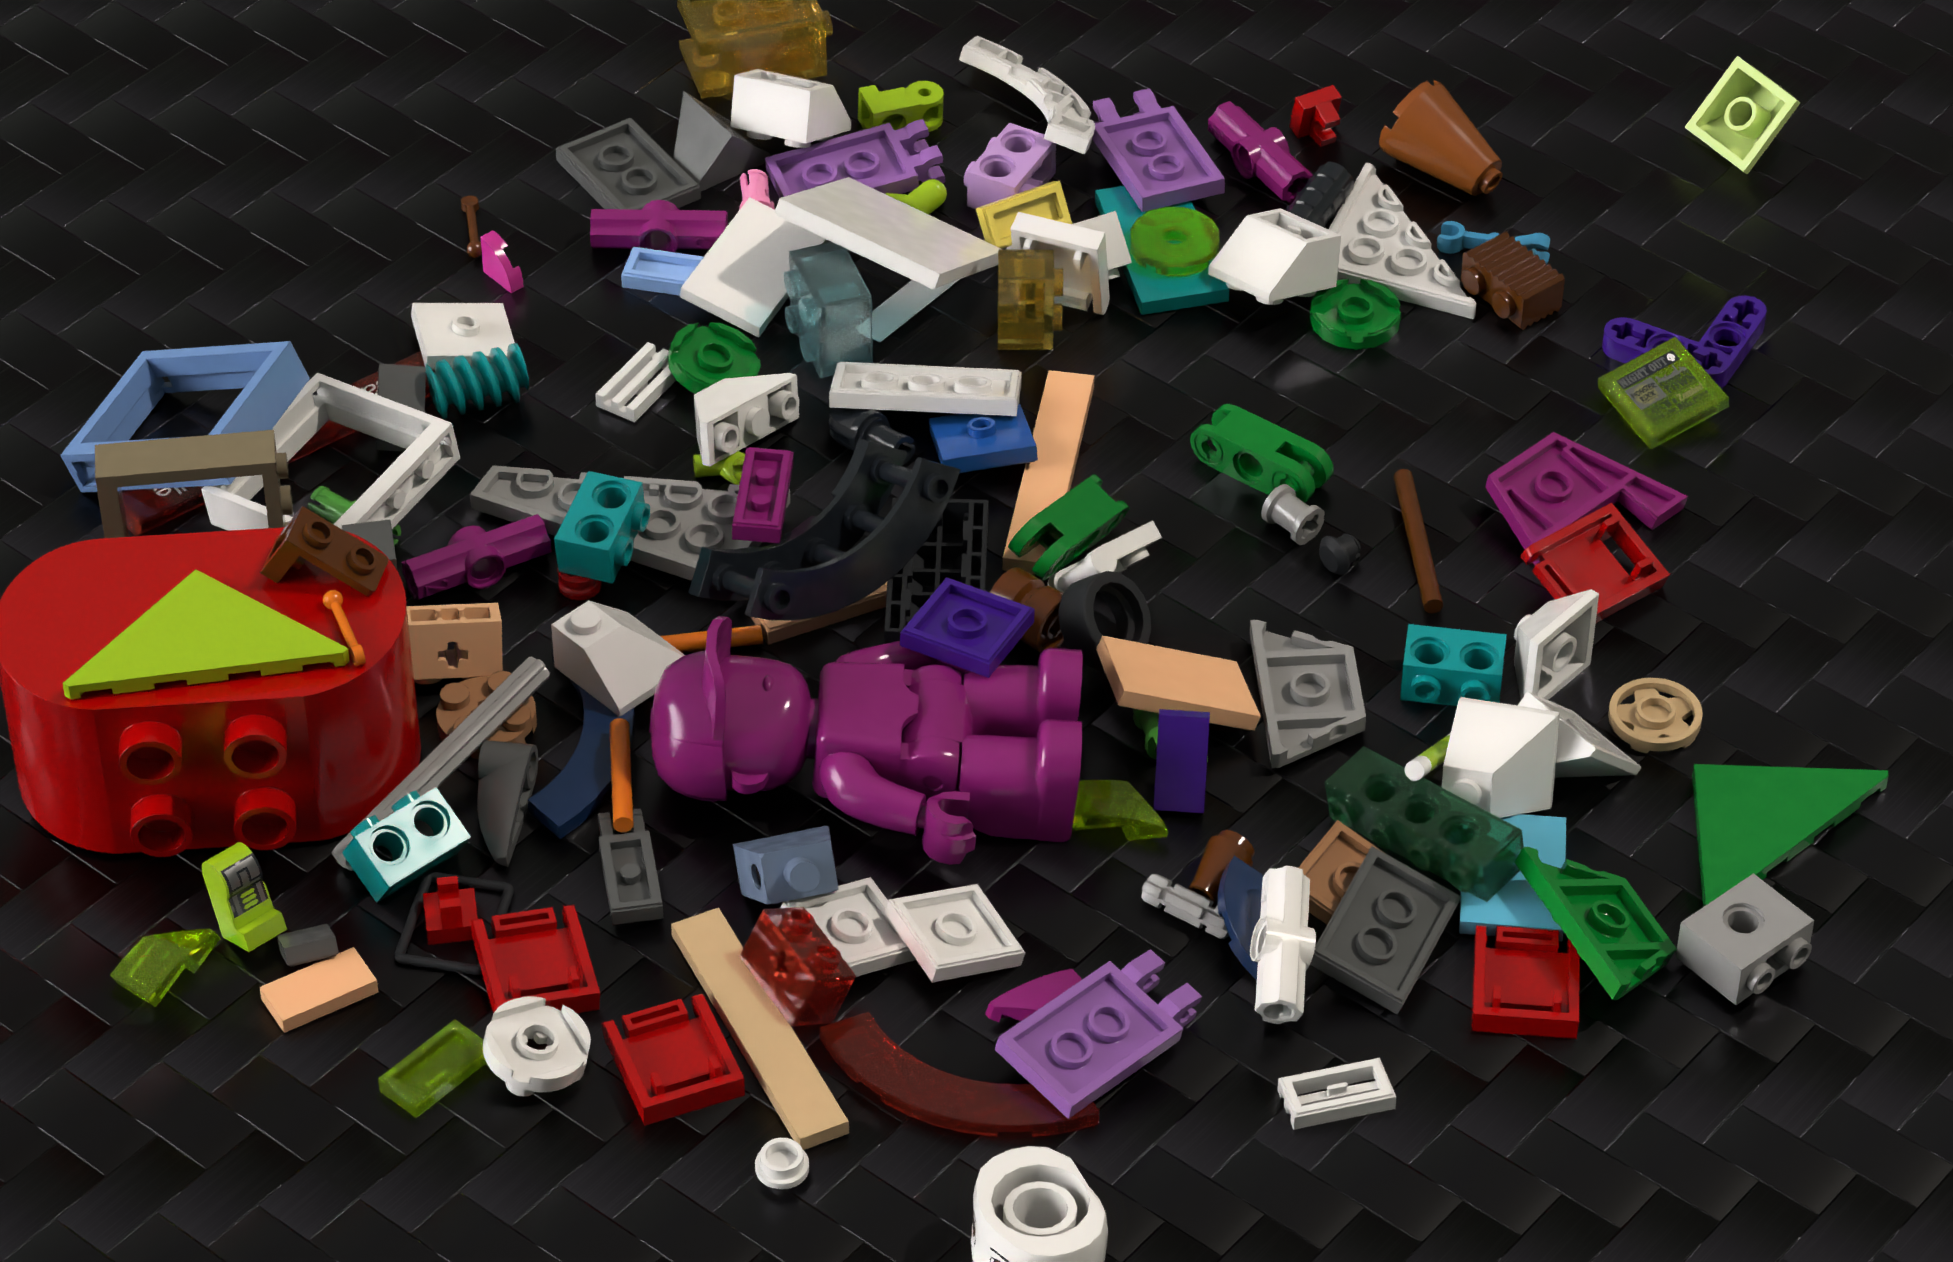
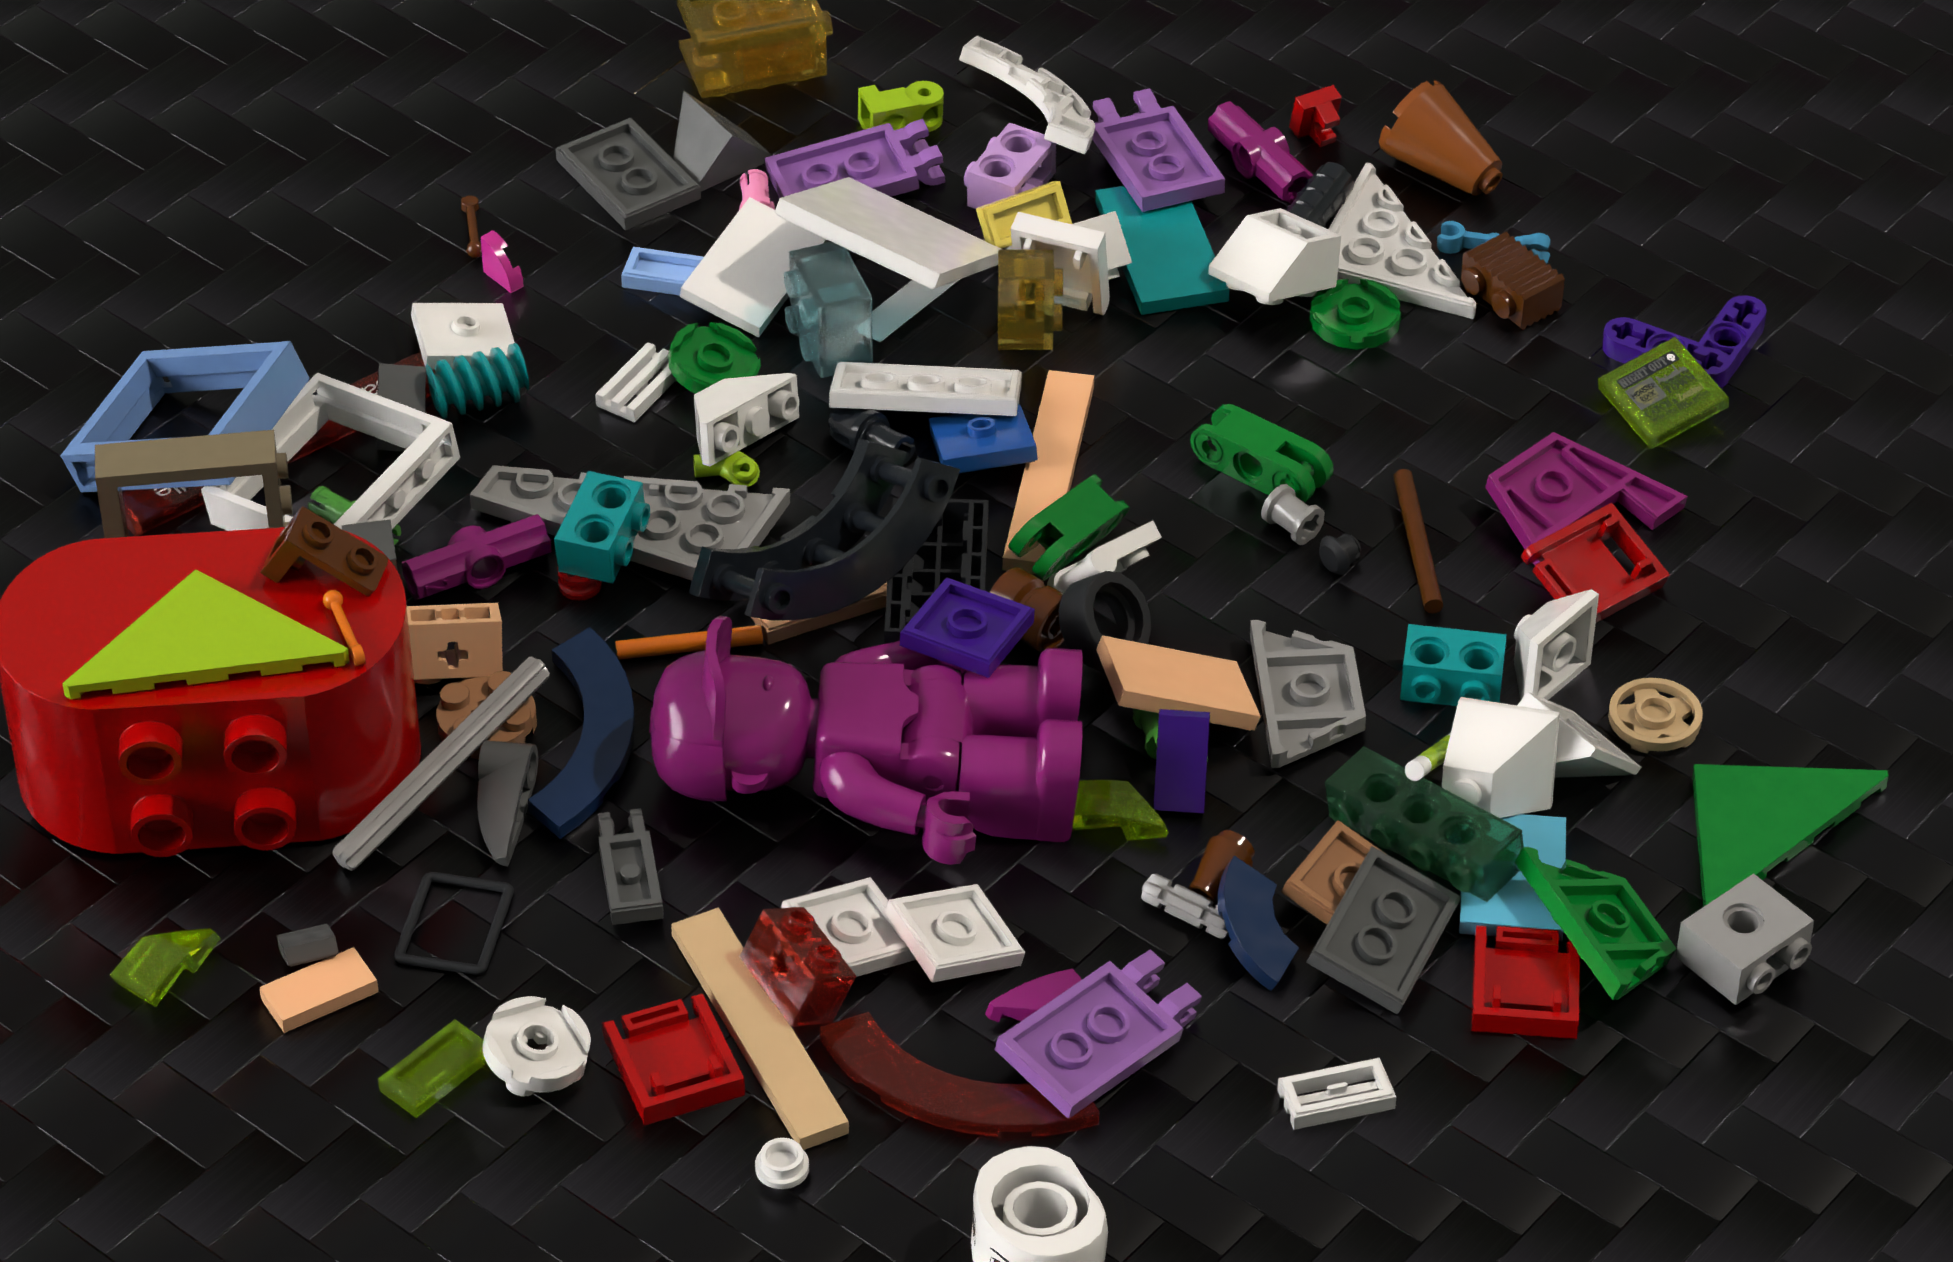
lime leg [201,842,287,952] -> none
brick [342,787,471,903] -> none
red tile [423,876,478,945] -> none
red container [471,905,600,1013] -> none
white slope [551,600,686,717] -> none
magenta piece [590,200,728,252] -> none
orange bar [609,718,634,833] -> none
white slope [730,69,851,148] -> none
magenta tile [732,447,794,543] -> none
sand blue torso [733,826,839,904] -> none
lime arm [885,179,947,215] -> none
clear neon green tile [1130,207,1220,276] -> none
white piece [1250,865,1316,1024] -> none
yellowish green slope [1685,56,1801,174] -> none

